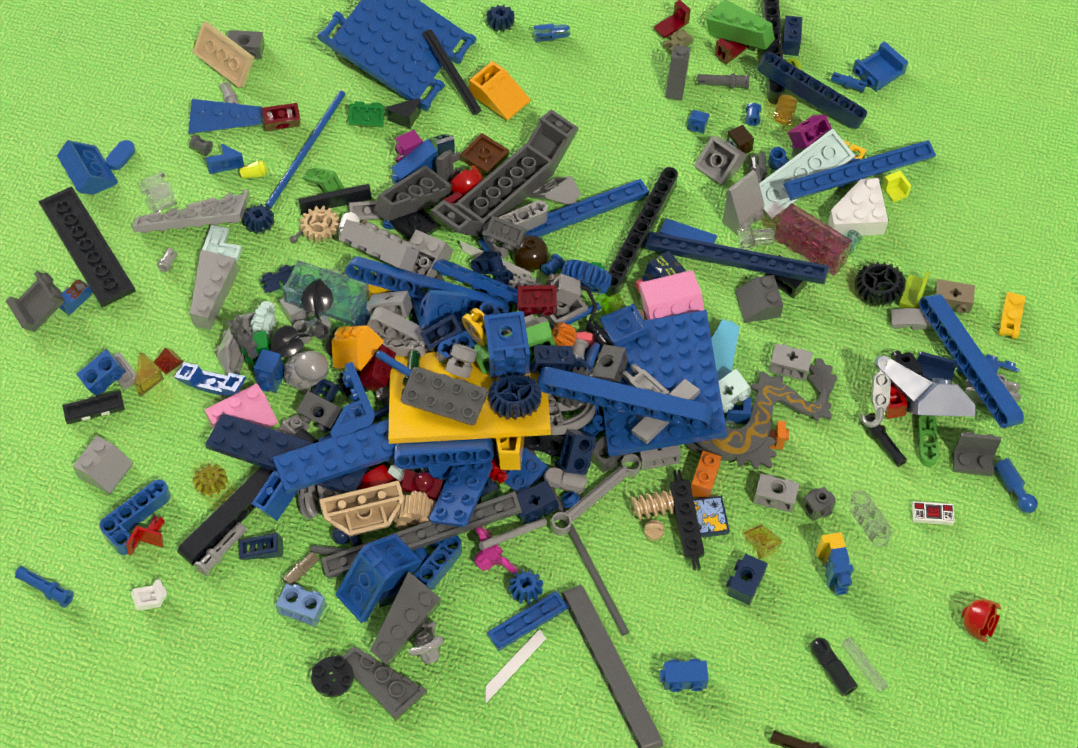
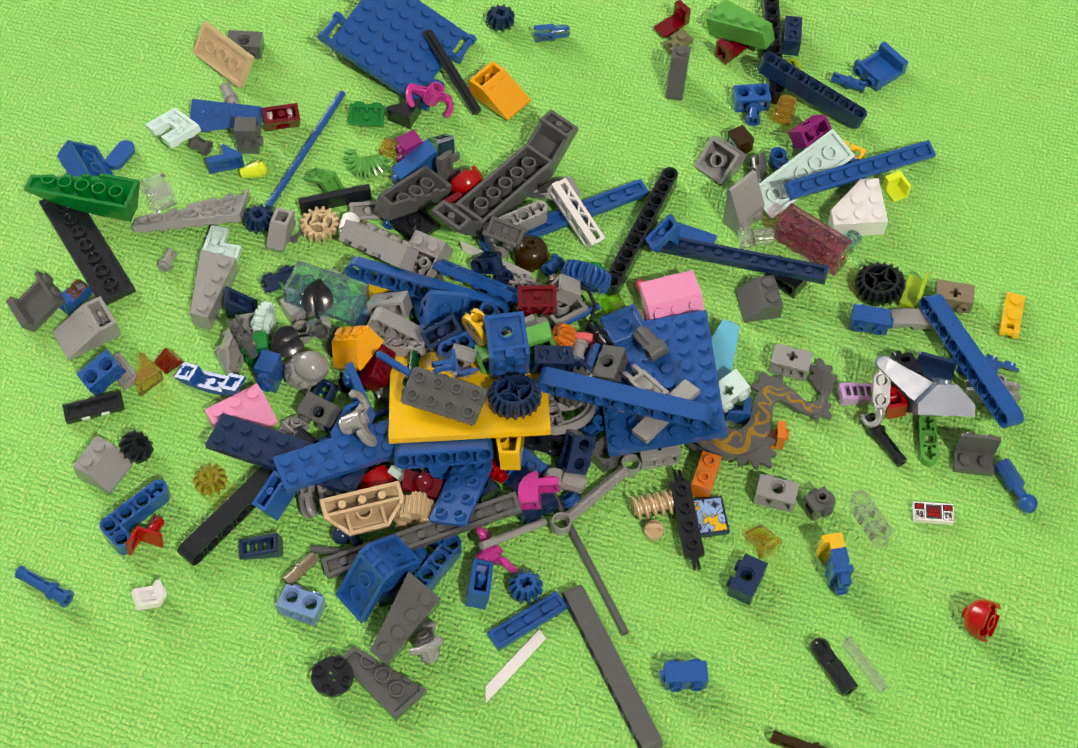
light grey pin [194,522,247,576] -> none
reddish brown plate [460,133,509,176] -> none
torso [642,251,686,282] -> none
blue bracket [687,110,710,134] -> none
dark grey pin [697,73,750,90] -> none
none -> green wedge [24,174,140,222]
none -> light grey slope [52,296,121,361]
none -> black gear [118,430,154,465]
none -> light aqua plate [145,108,201,148]
none -> dark blue slope [224,286,257,318]
none -> dark grey brick [234,117,264,154]
none -> light grey slope [266,207,296,253]
none -> light grey piece [339,390,377,447]
none -> bright green hair [344,149,391,179]
none -> clear yellow plate [378,137,397,159]
none -> dark pink piece [405,82,454,118]
none -> blue bracket [432,348,479,378]
none -> blue slope [465,558,494,610]
none -> dark pink brick [518,471,561,510]
none -> white fence [547,177,605,250]
none -> dark grey piece [633,326,669,362]
none -> blue slope [645,213,680,253]
none -> blue brick [732,83,771,112]
none -> lavender slope [837,383,872,406]
none -> blue brick [849,304,894,336]

